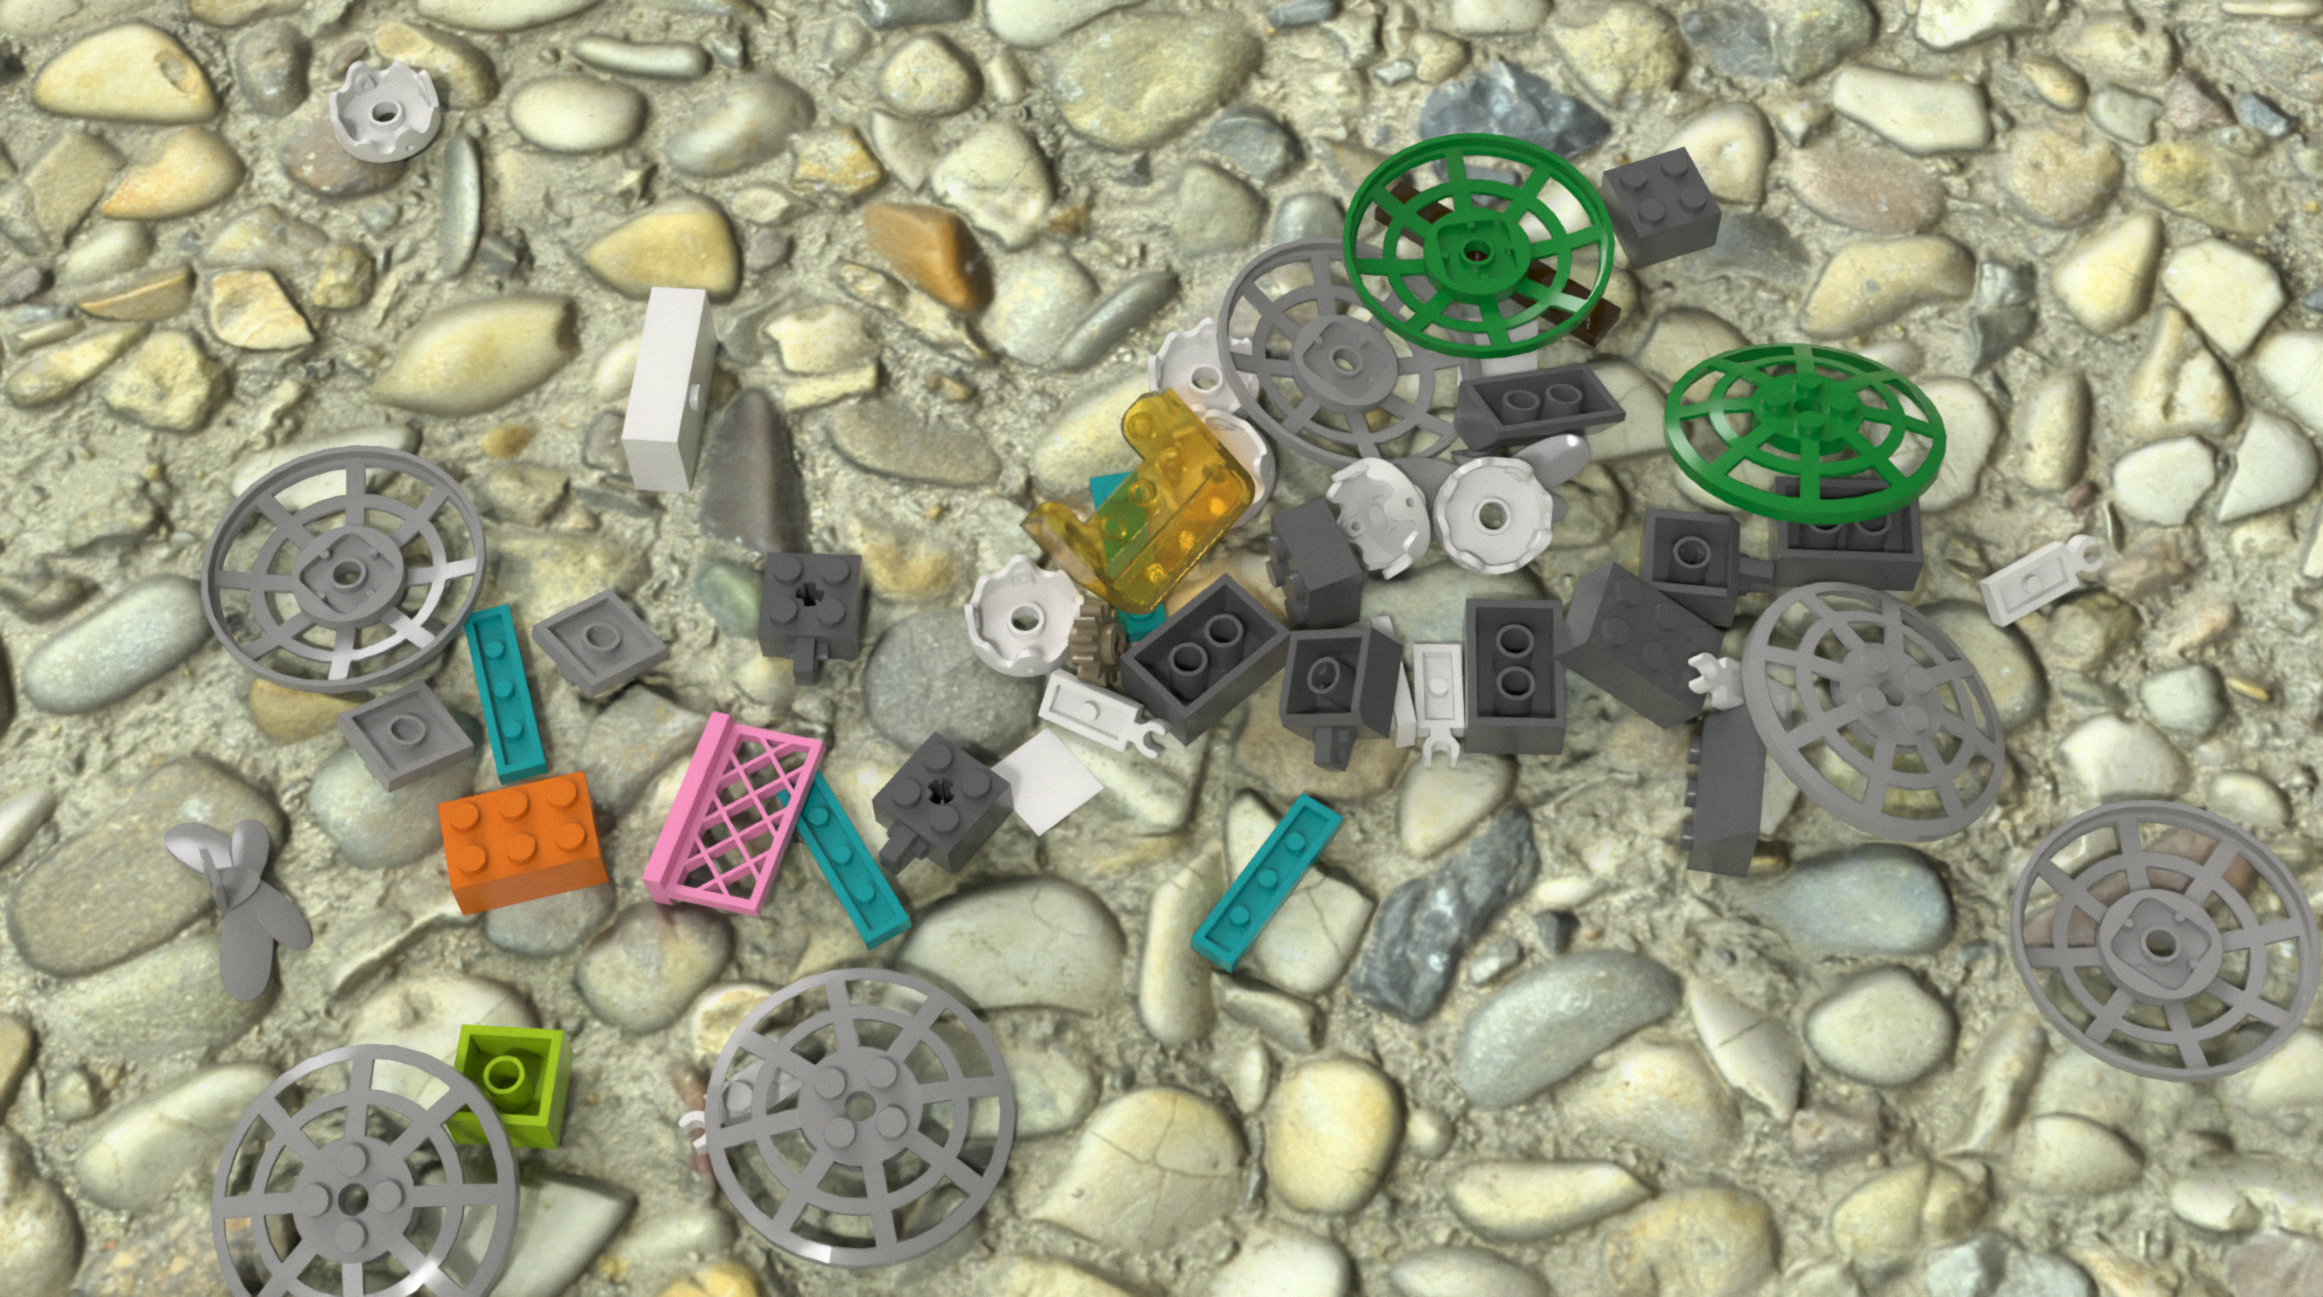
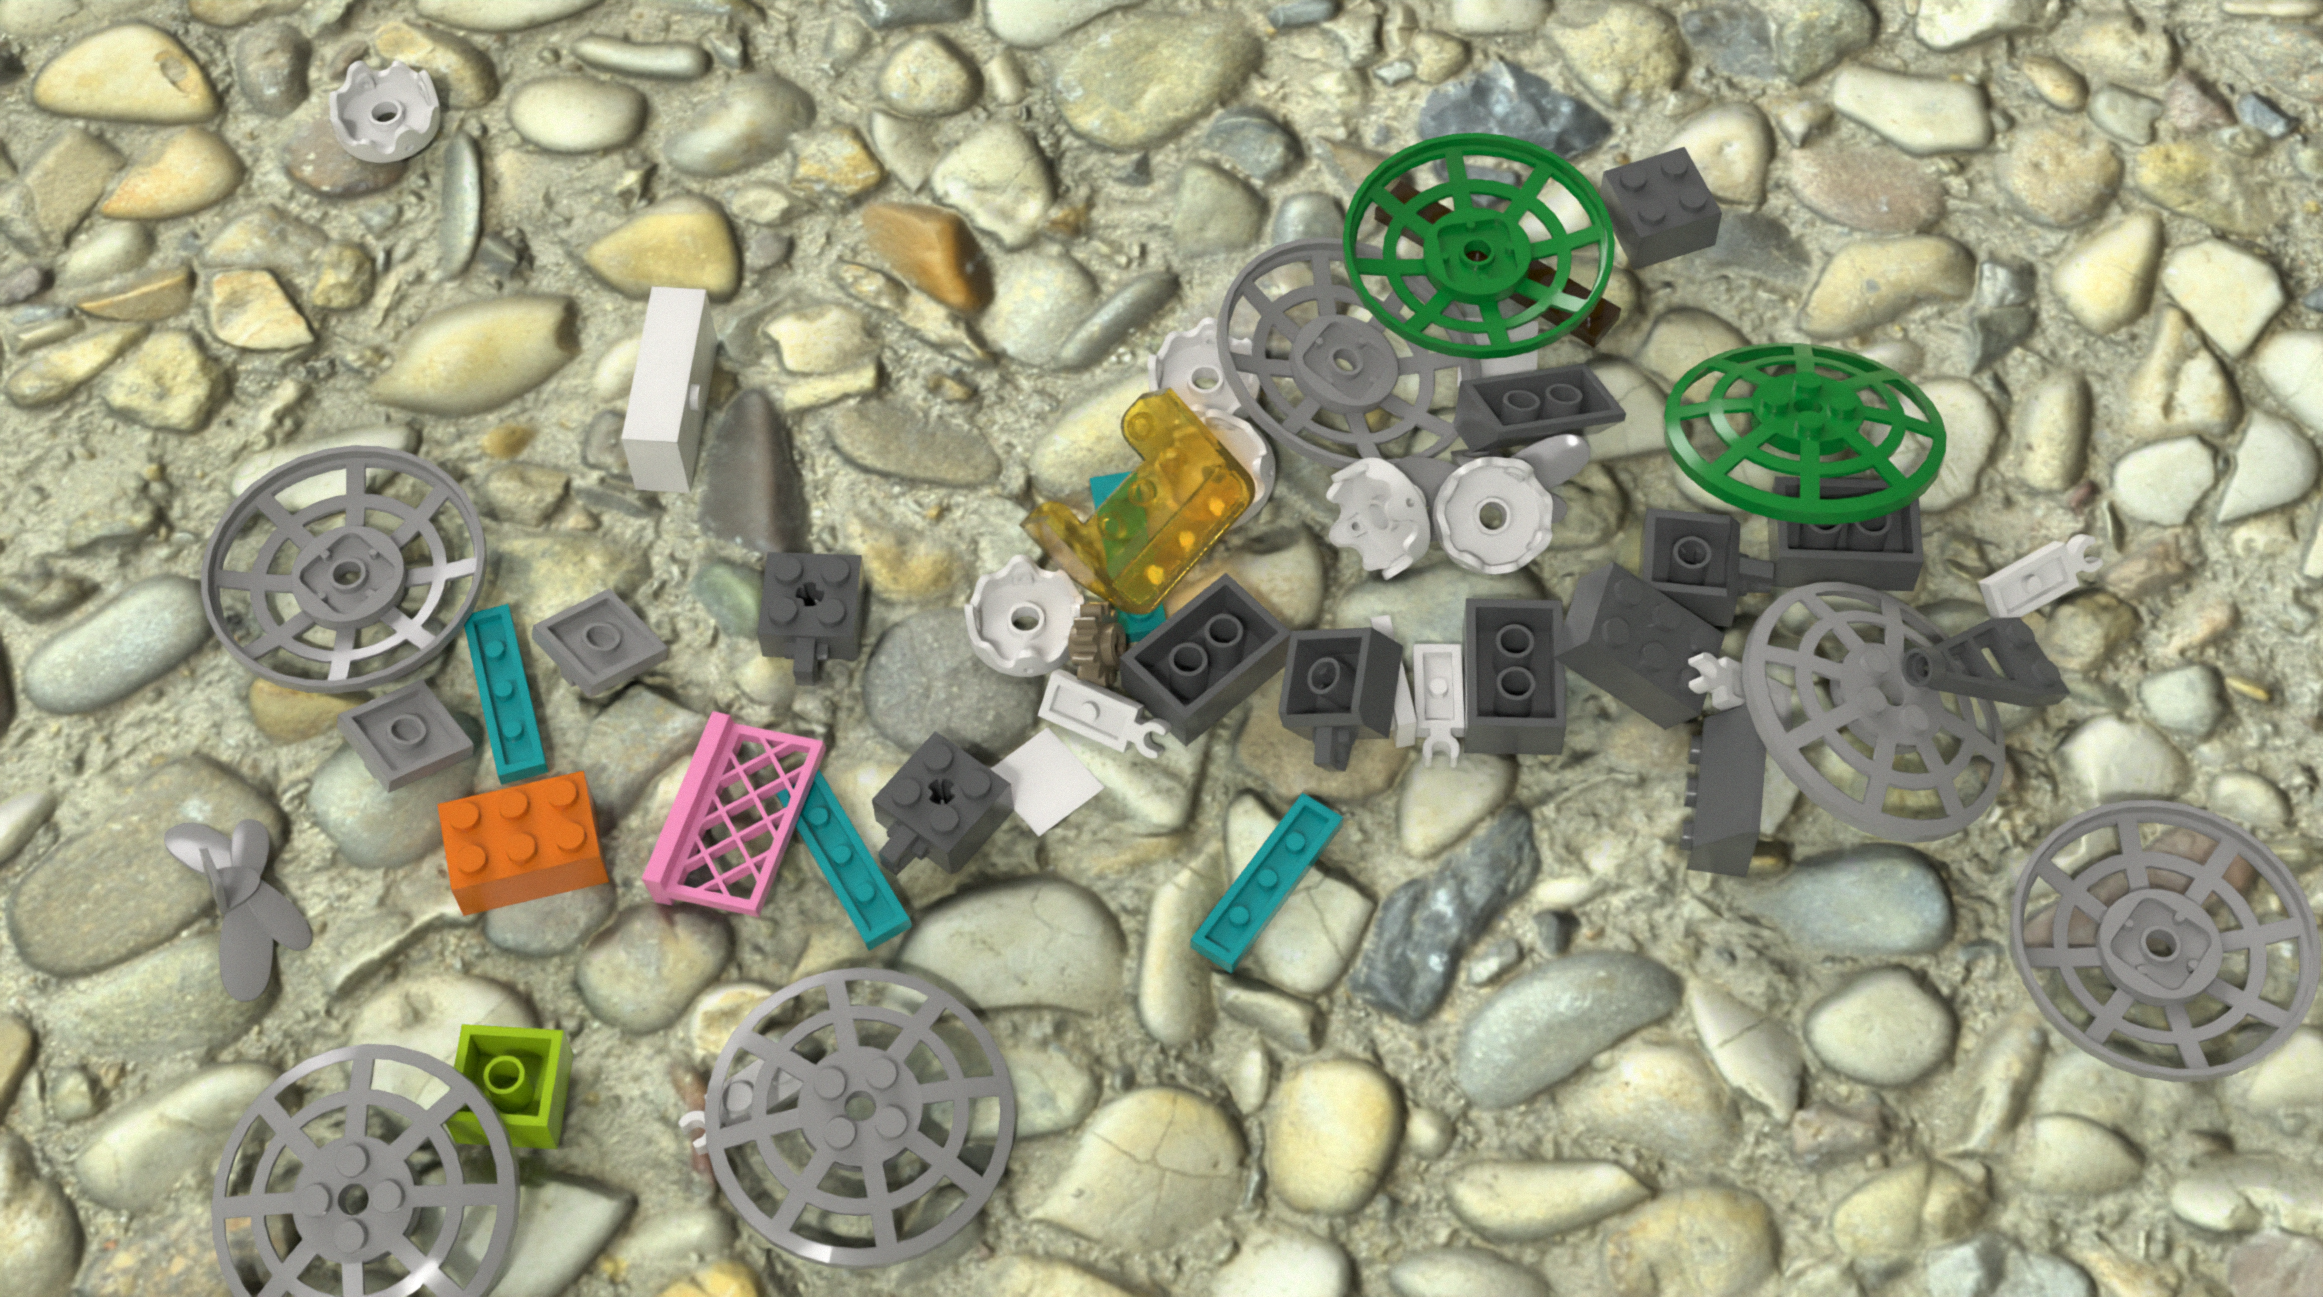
dark grey brick [1265,497,1363,631] -> none
none -> dark grey plate [1902,617,2070,707]

